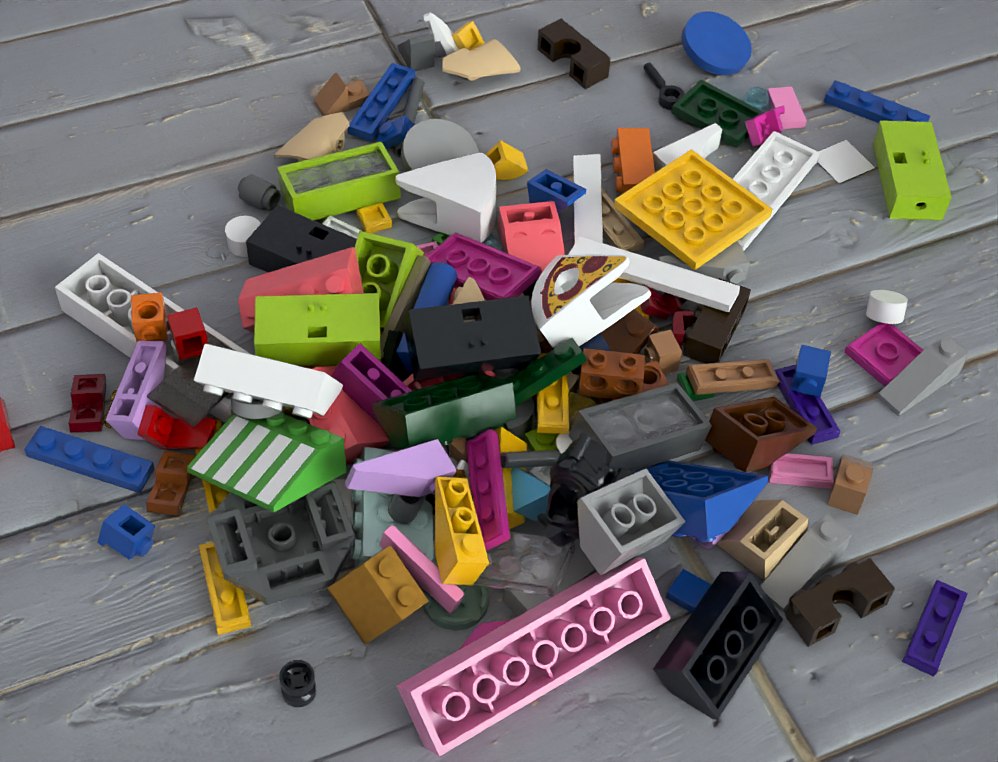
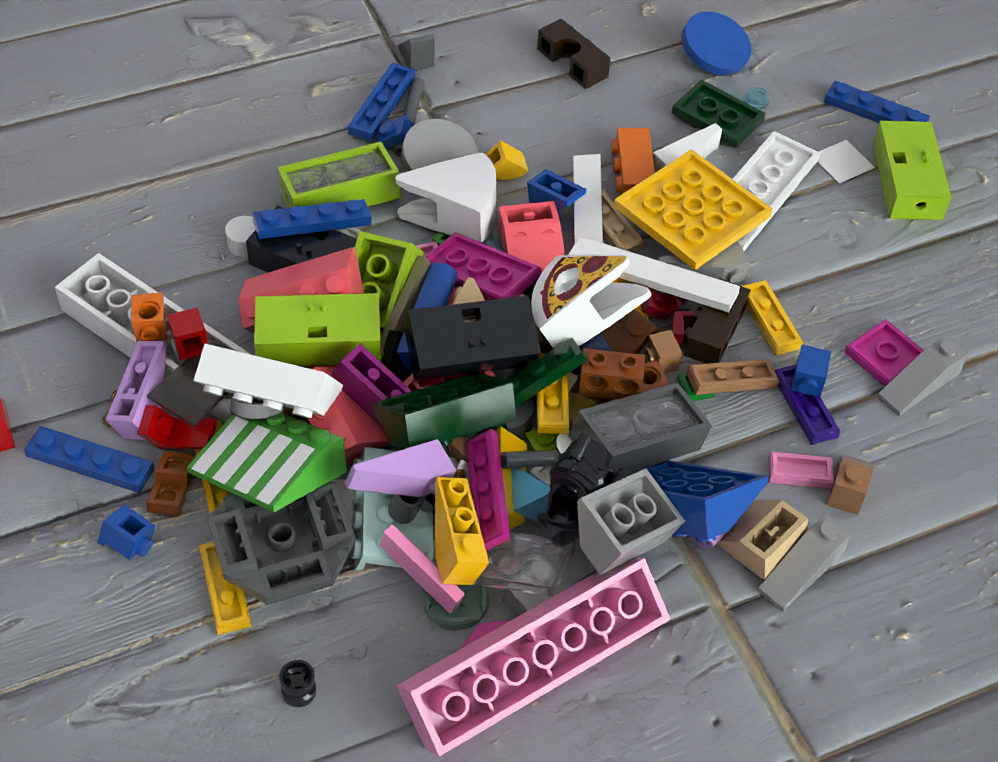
dark red slope [68,374,106,433] -> none
dark grey brick [238,174,281,210] -> none
tan panel [274,112,350,162] -> none
medium nougat slope [314,72,370,116] -> none
pearl gold slope [326,545,429,645] -> none
yellow tile [356,203,392,234] -> none
white slope [424,13,459,55] -> none
tan panel [442,39,520,81] -> none
yellow tile [452,21,484,51] -> none
black piece [643,62,685,110] -> none
black slope [653,572,783,720] -> none
blue tile [666,569,712,613] -> none
reddish brown slope [705,396,817,472] -> none
dark pink slope [745,105,785,147] -> none
bright pink tile [766,86,806,129] -> none
dark brown arch [784,558,895,647] -> none
white piece [866,290,908,324] -> none
dark purple tile [902,579,968,677] -> none
none -> blue plate [253,199,372,239]
none -> yellow tile [743,280,804,356]

